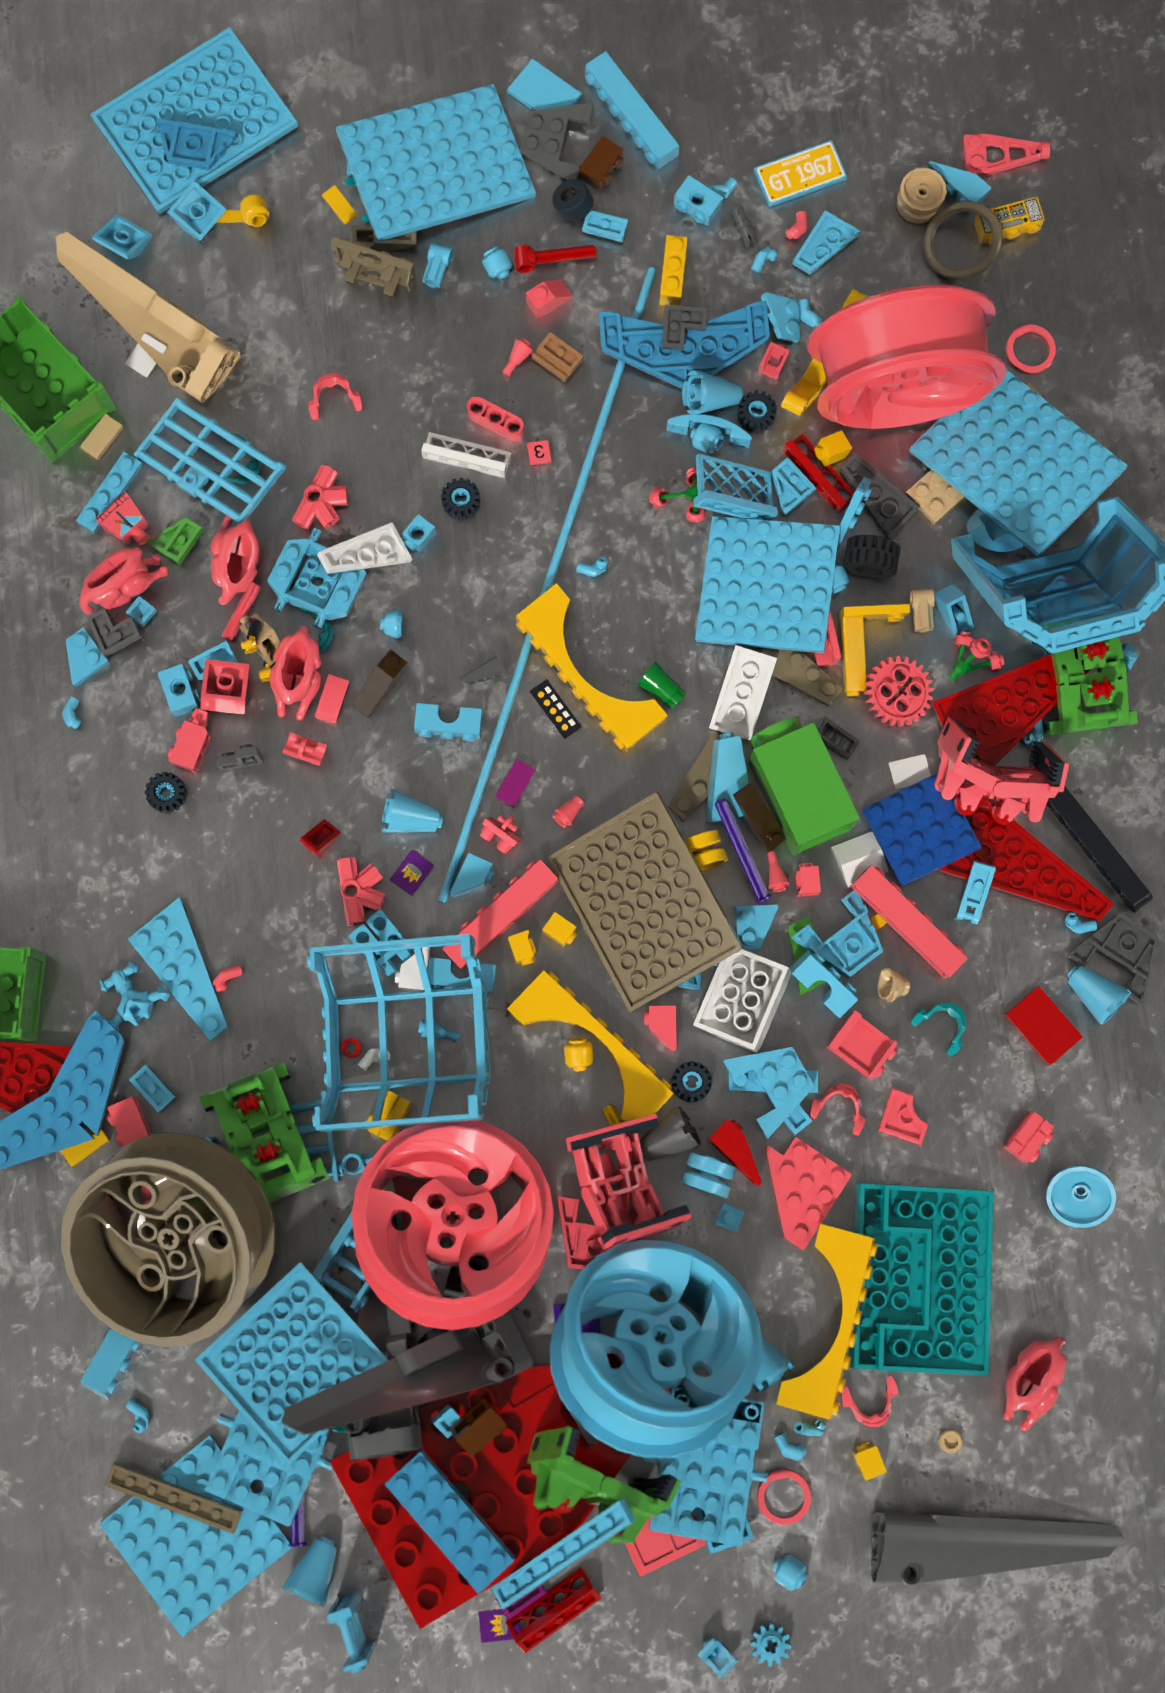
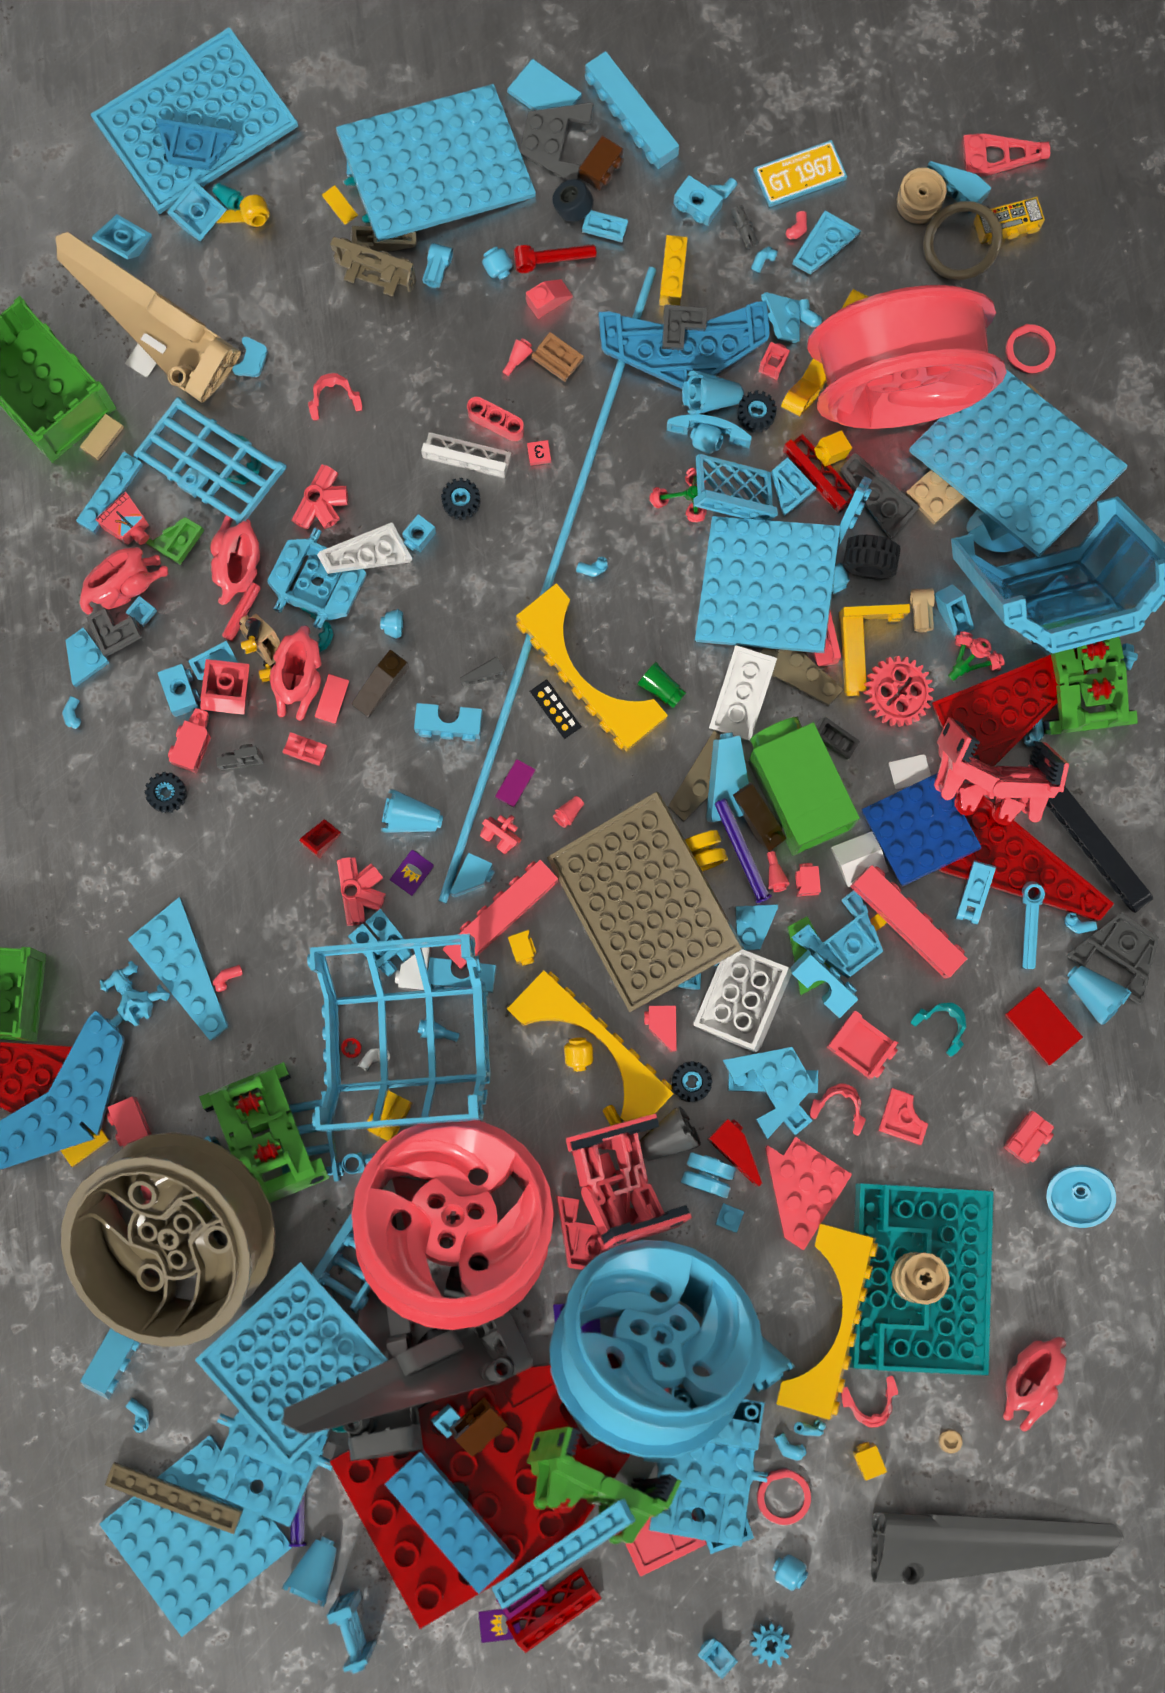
medium azure plate [129,1064,177,1113] -> none
yellow brick [542,912,578,947] -> none
tan piece [877,968,910,1002] -> none
none -> teal cone [213,183,244,211]
none -> medium azure piece [232,337,268,377]
none -> tan wheel [891,1252,949,1305]
none -> medium azure axle [1022,881,1045,969]

